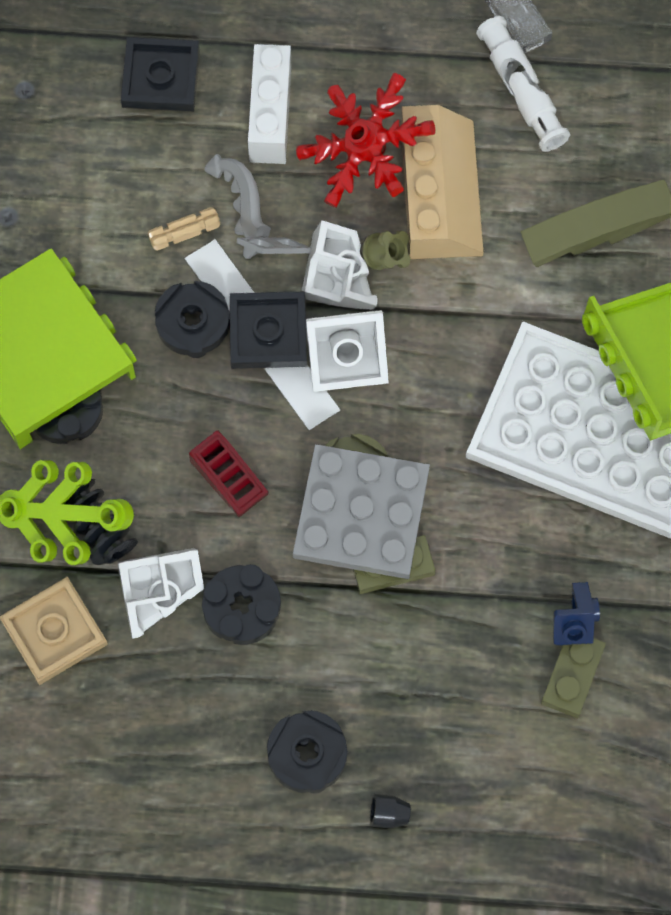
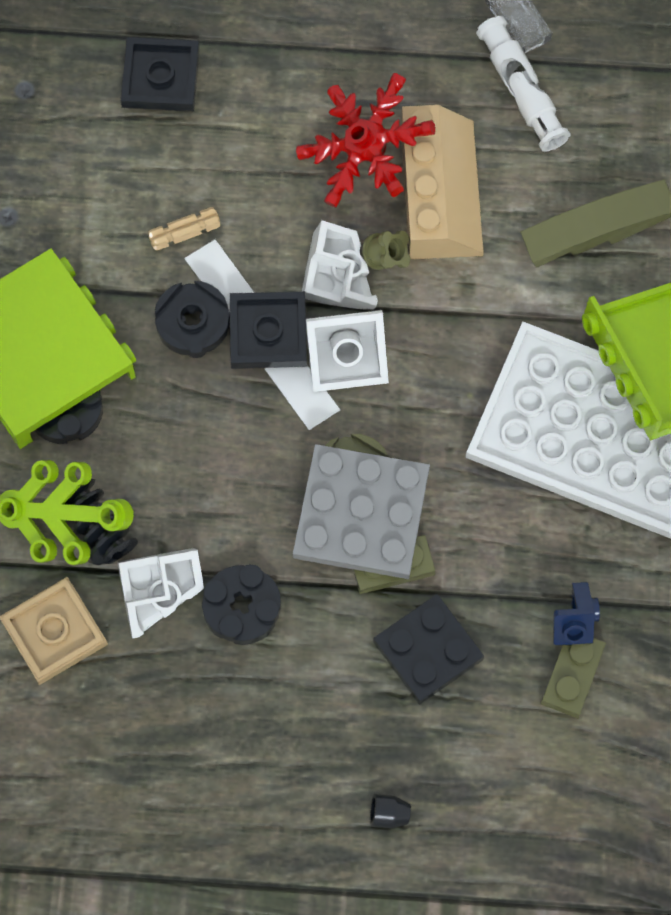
dark red slope [189,430,269,517] -> none
light grey piece [204,154,311,259] -> none
white brick [248,44,291,164] -> none
black plate [267,710,348,794] -> none
none -> black plate [373,594,484,705]

